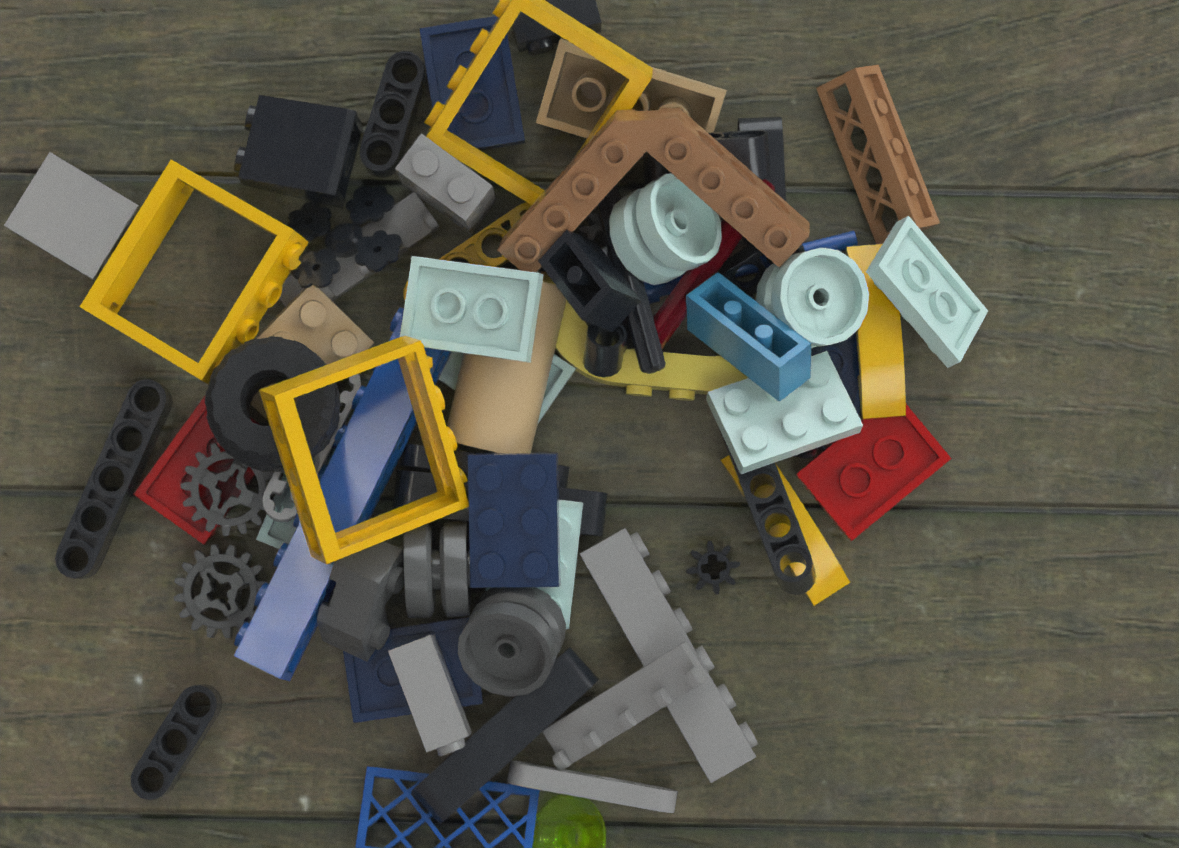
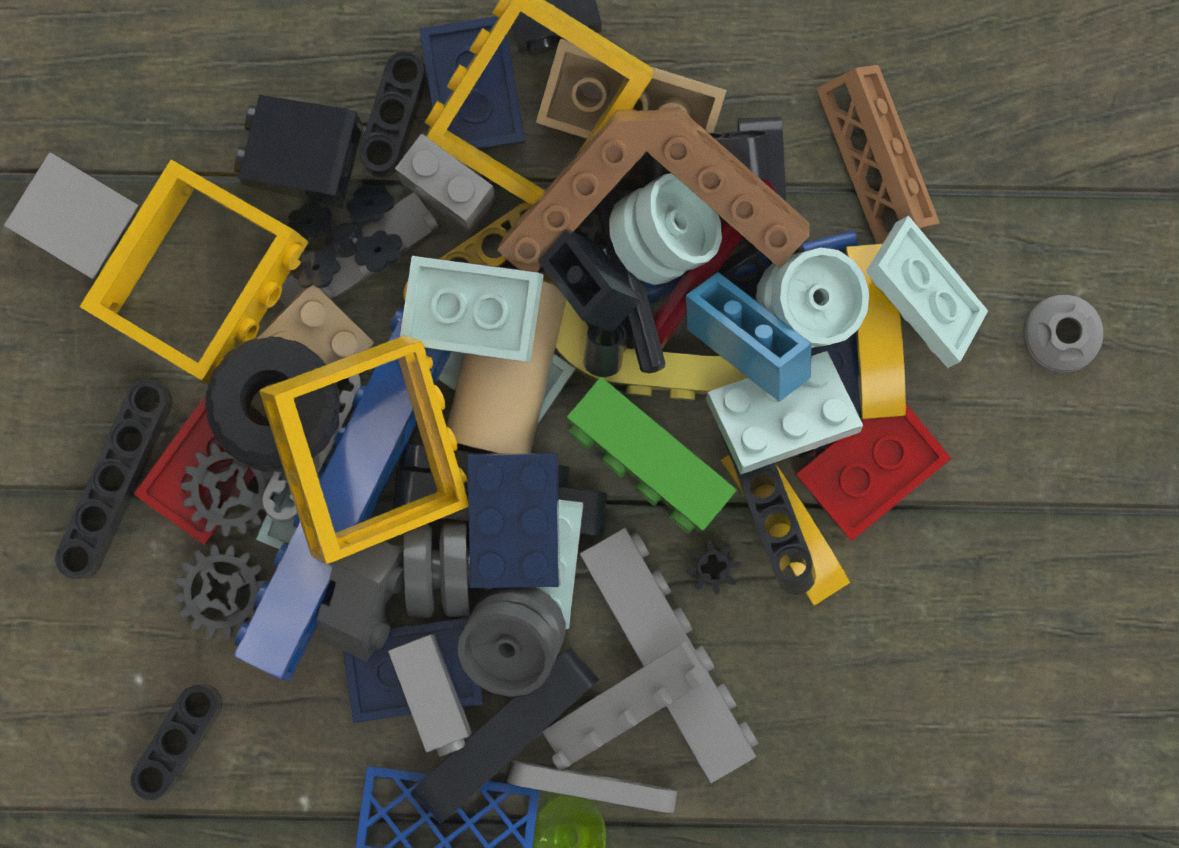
none -> bright green brick [567,377,737,534]
none -> light grey piece [1024,295,1103,373]

